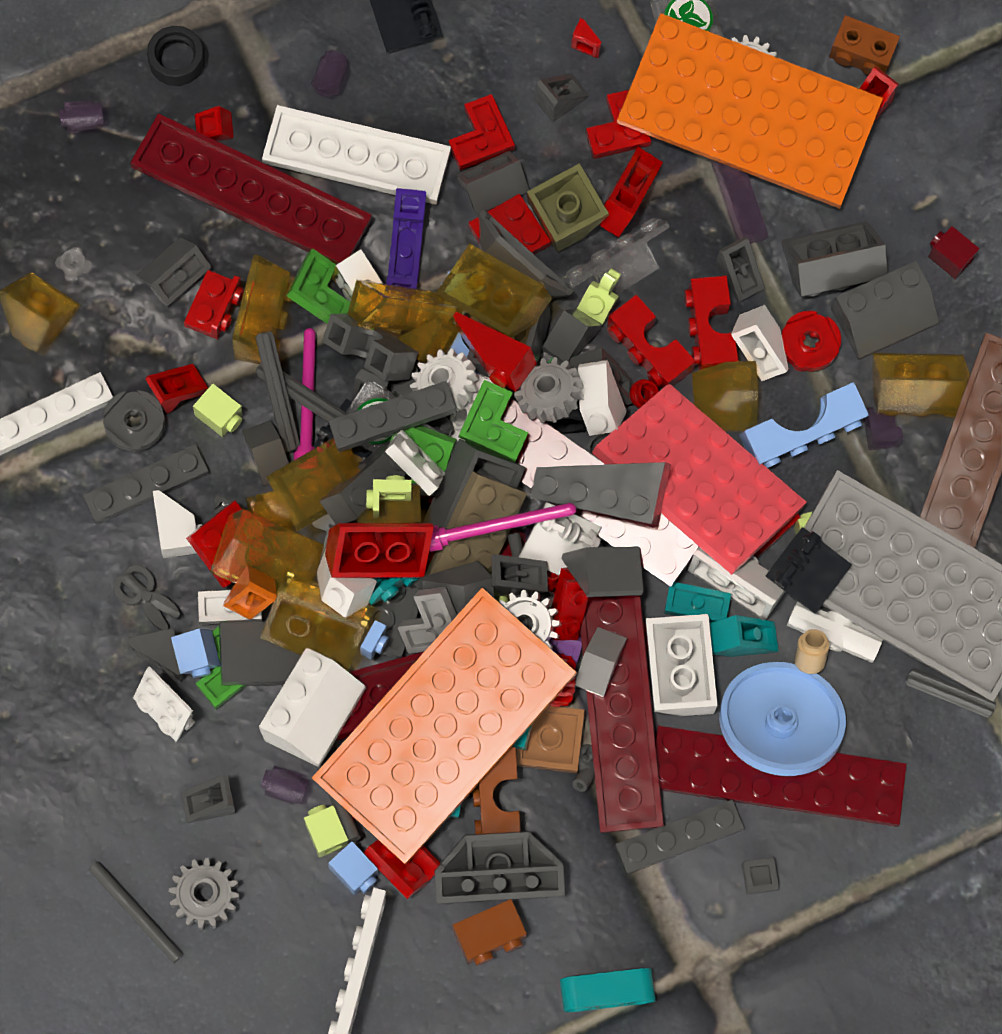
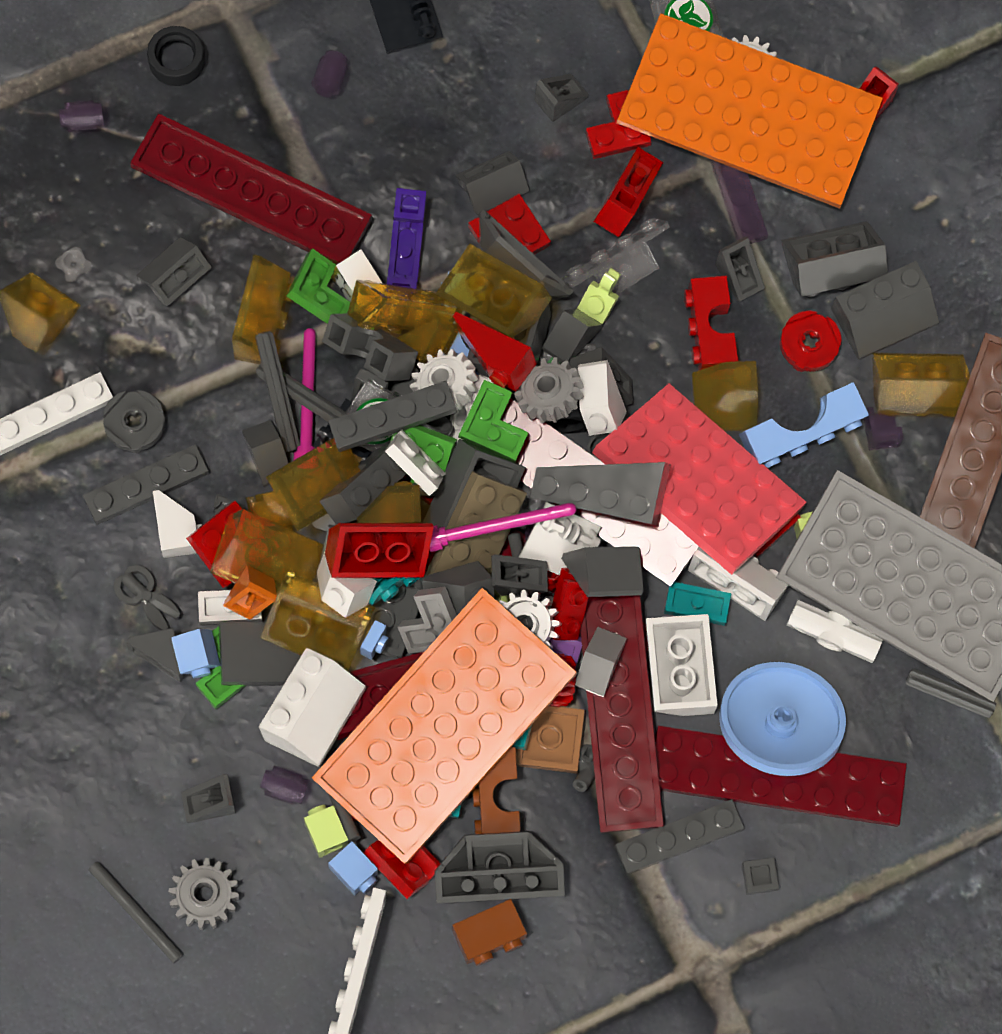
white hinge [133,666,195,742] -> none
red slope [145,364,208,414] -> none
red bracket [184,270,244,340] -> none
yellowish green brick [193,384,243,437] -> none
red slope [194,106,234,141] -> none
white plate [262,105,451,205] -> none
yellowish green bracket [366,475,412,518] -> none
red plate [448,94,515,170] -> none
olive slope [527,163,609,252] -> none
teal beam [560,968,656,1012] -> none
red slope [571,18,601,58] -> none
red arch [607,294,696,389] -> none
red plate [630,379,659,408] -> none
teal slope [709,615,779,657] -> none
white slope [731,305,789,381] -> none
black hinge [765,527,852,614] -> none
tan brick [795,629,829,674] -> none
dark orange brick [829,15,900,75] -> none
dark red brick [928,226,980,280] -> none

